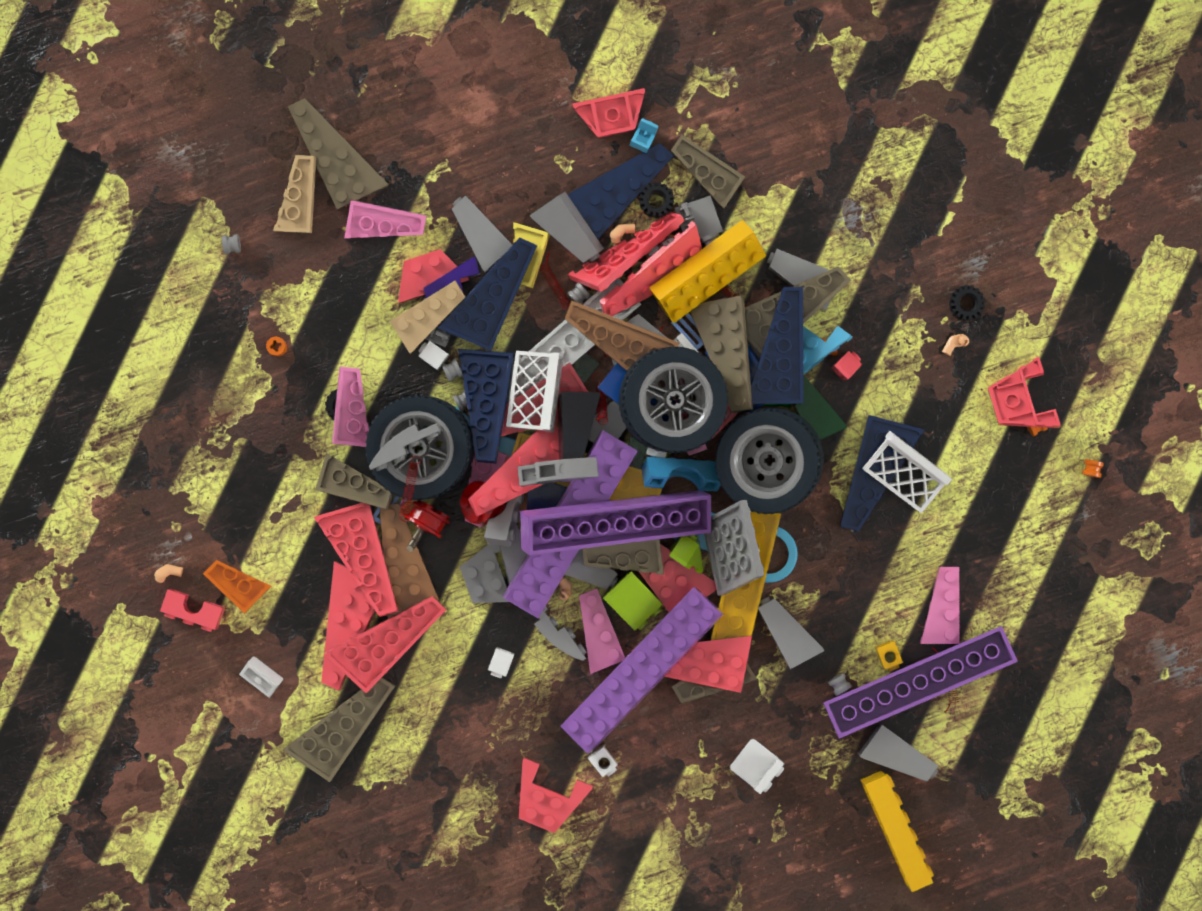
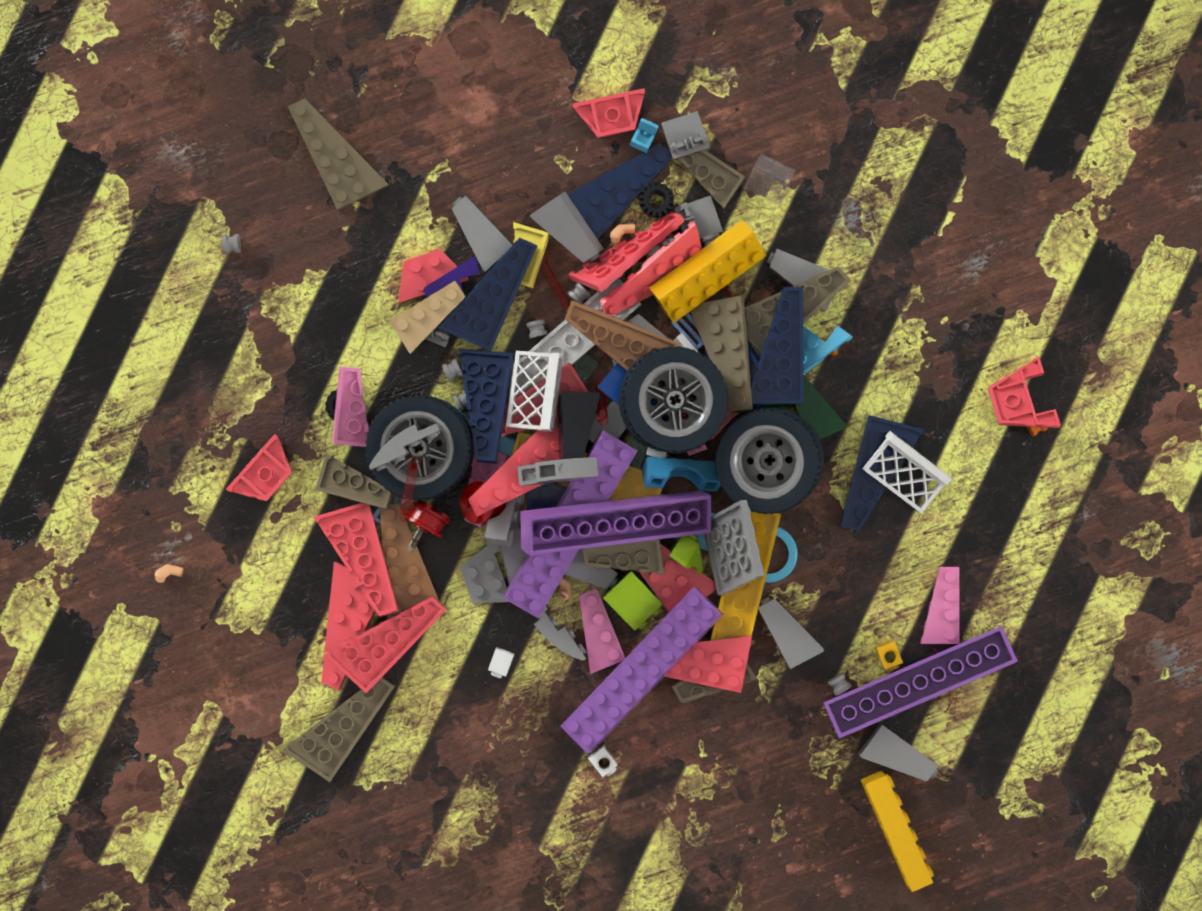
coral arch [160,589,225,632] -> none
orange wing [203,560,272,614] -> none
white slope [239,656,283,698] -> none
orange wheel [266,336,287,356] -> none
tan wing [273,155,316,233] -> none
bright pink wing [344,200,427,238] -> none
white brick [419,341,450,371] -> none
coral wing [519,757,593,833] -> none
white bracket [730,739,784,794] -> none
coral slope [831,351,862,382] -> none
light nougat arm [942,334,969,356] -> none
black tyre [949,285,986,321] -> none
orange wheel [1082,459,1104,478] -> none
none -> coral wing [226,434,293,501]
none -> light grey wheel [526,319,548,339]
none -> light grey hinge [661,111,710,159]
none -> clear slope [744,153,795,204]

